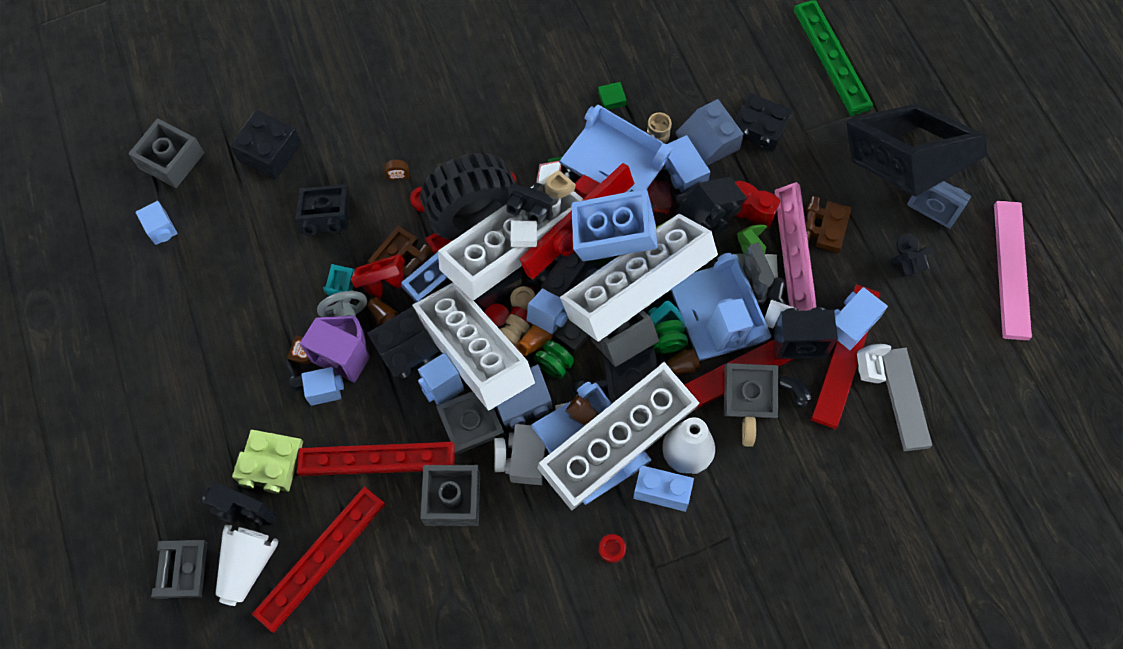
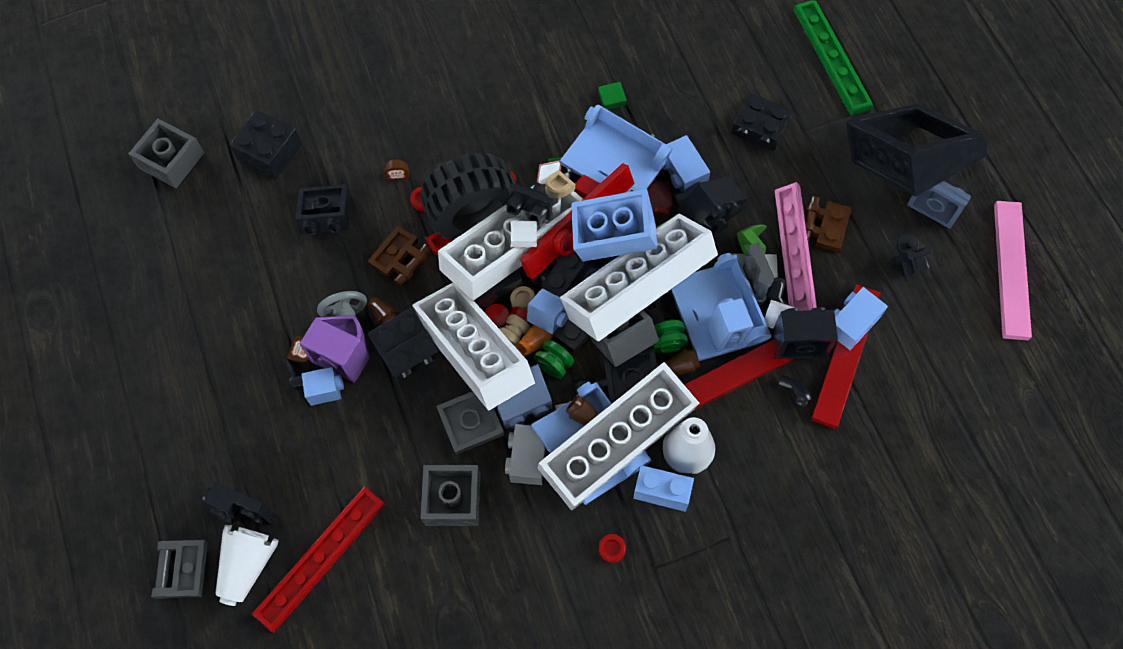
light blue brick [136,201,178,245] -> none
yellowish green plate [232,430,303,494] -> none
red tile [297,442,455,476] -> none
teal plate [323,264,355,301] -> none
red tile [351,254,405,299] -> none
light blue brick [401,252,449,303] -> none
light blue brick [418,353,464,405] -> none
white tile [494,438,506,472] -> none
tan wheel [647,112,672,144] -> none
teal plate [647,301,686,328] -> none
sand blue slope [676,99,744,166] -> none
dark grey plate [724,363,778,418] -> none
red brick [735,181,781,228] -> none
tan tile [742,417,756,447] -> none
white plate [857,344,891,383] -> none
light grey tile [882,348,932,451] -> none

